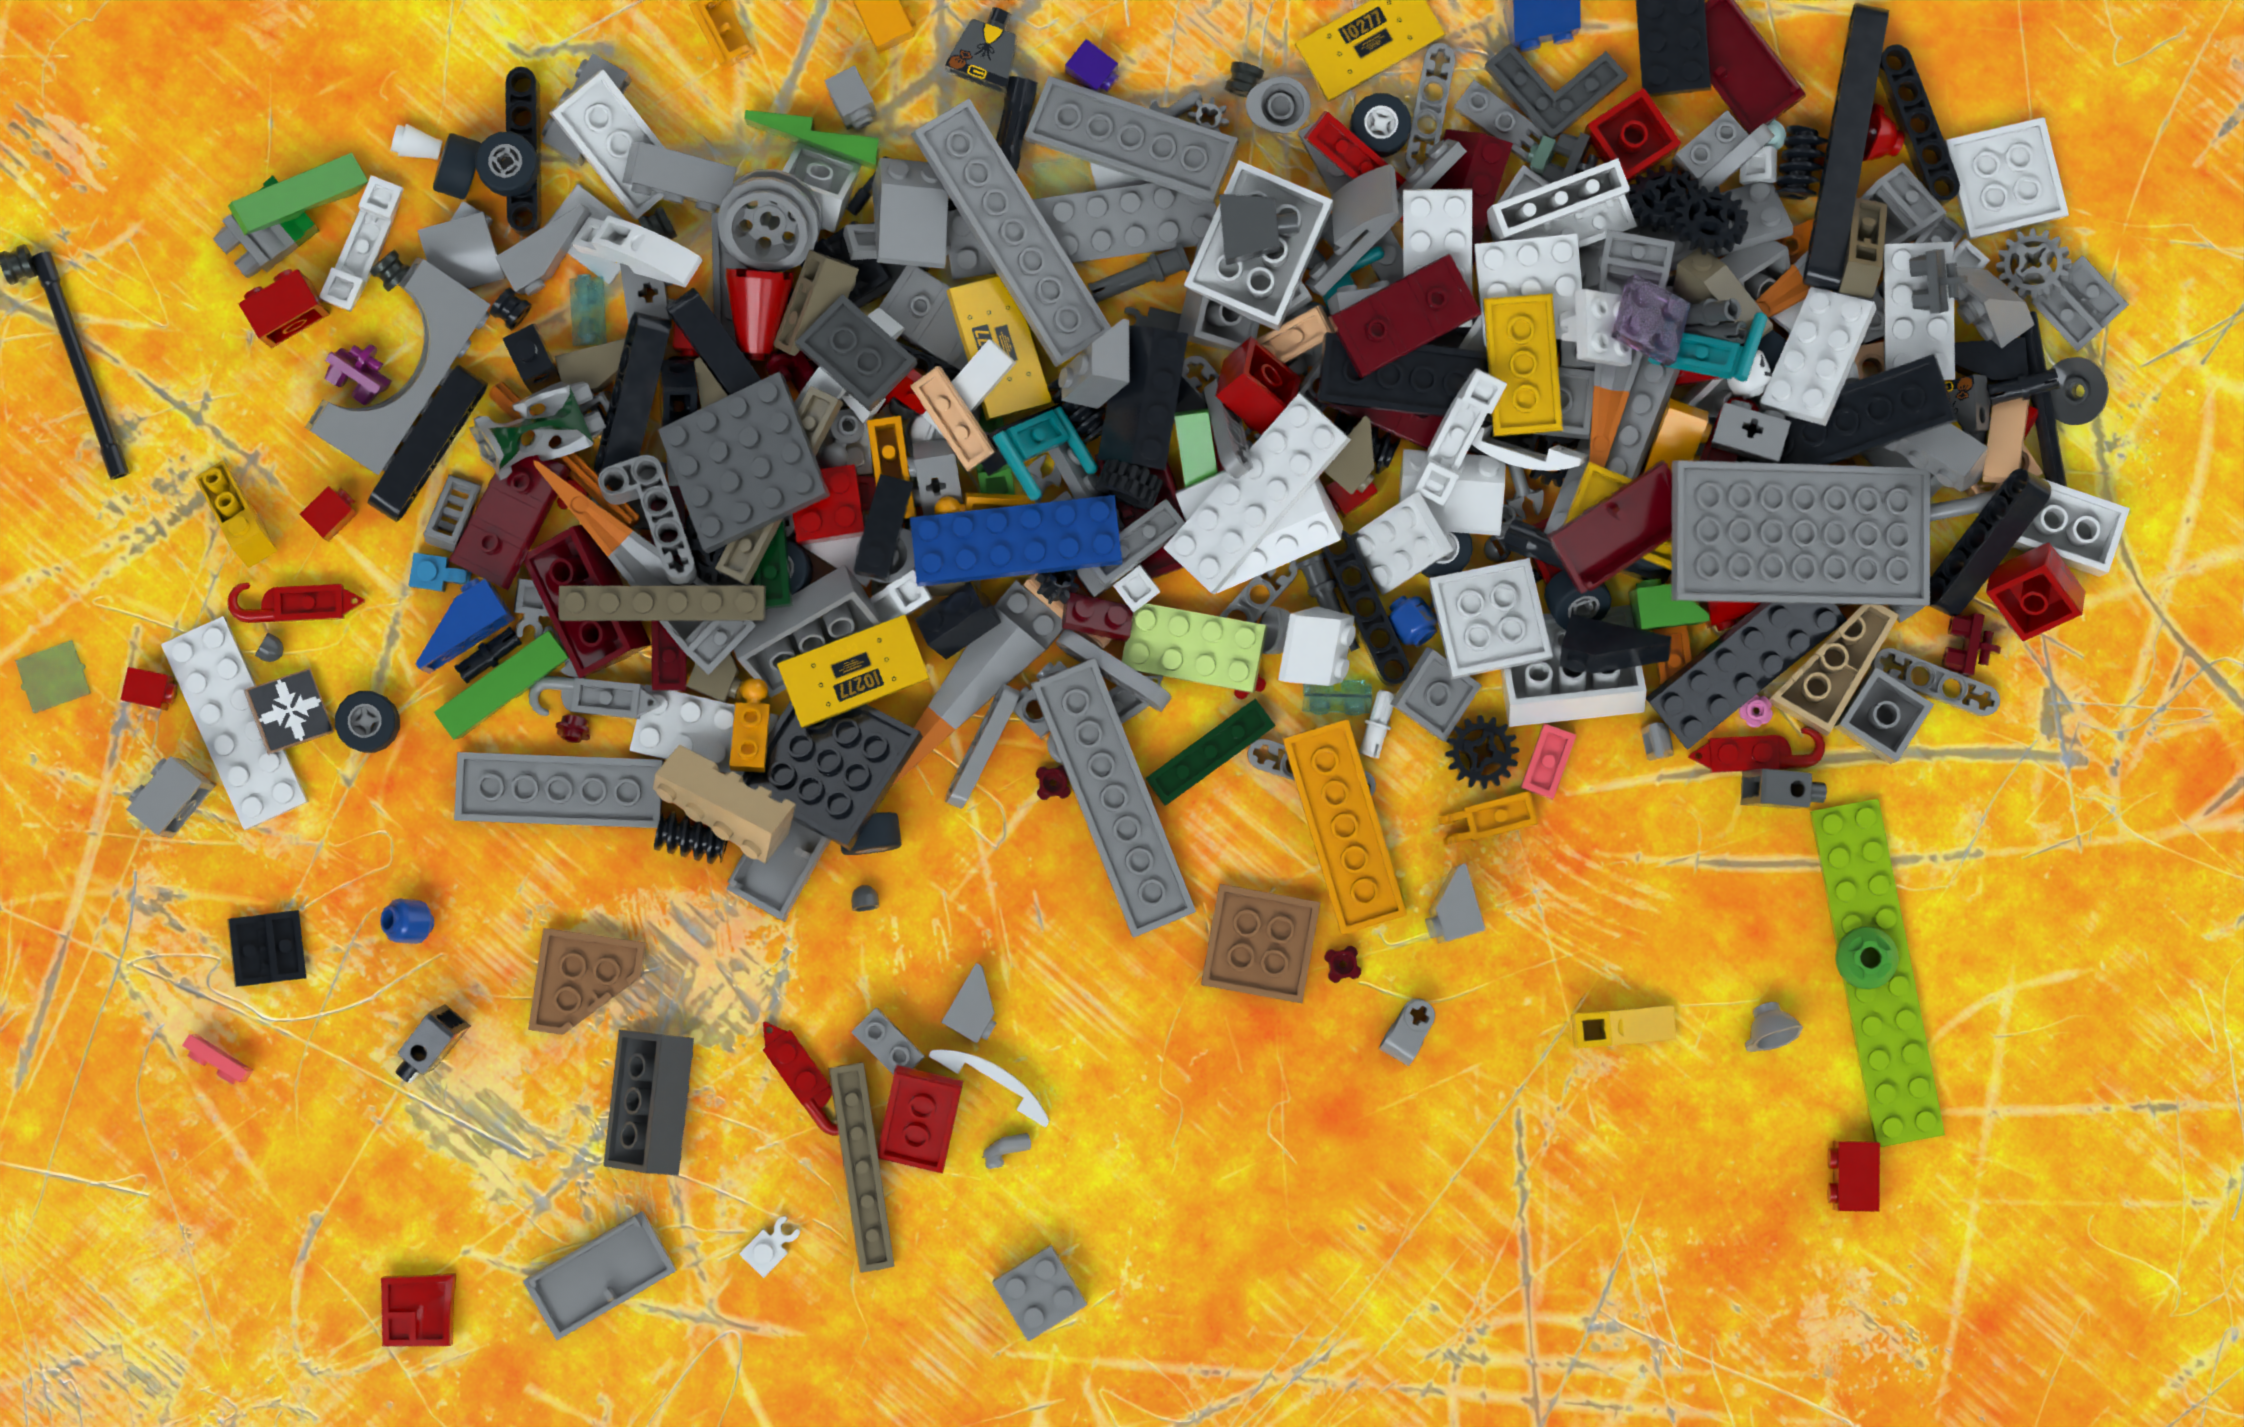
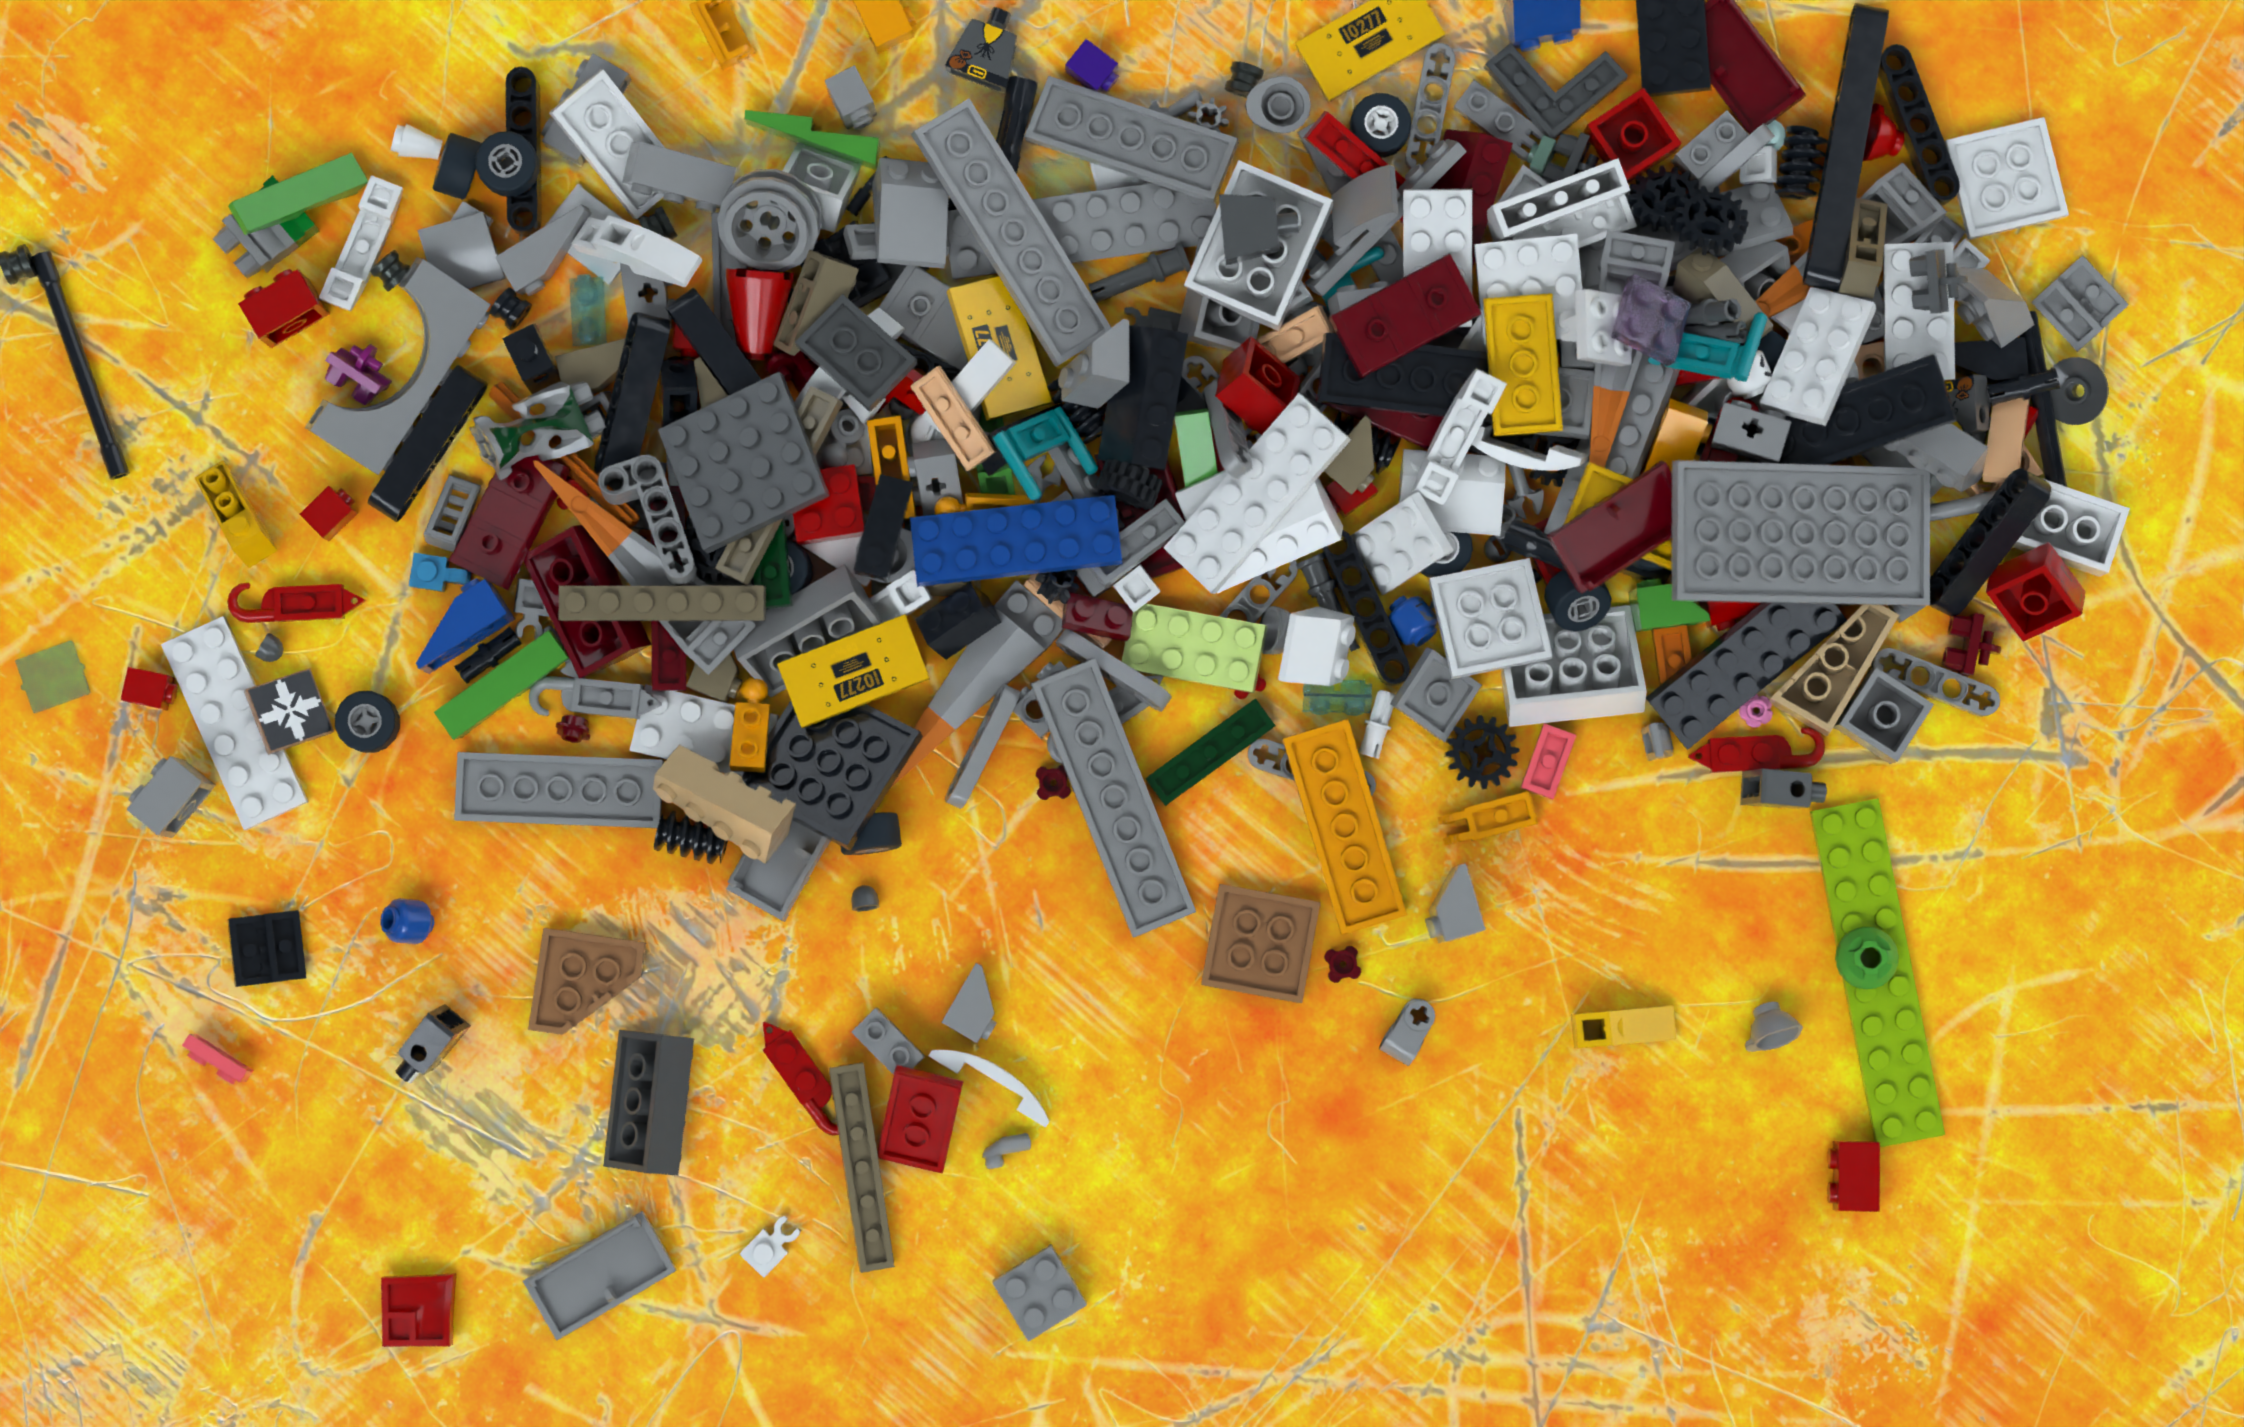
black slope [1560,614,1672,674] -> none
light grey gear [1996,228,2072,303] -> none

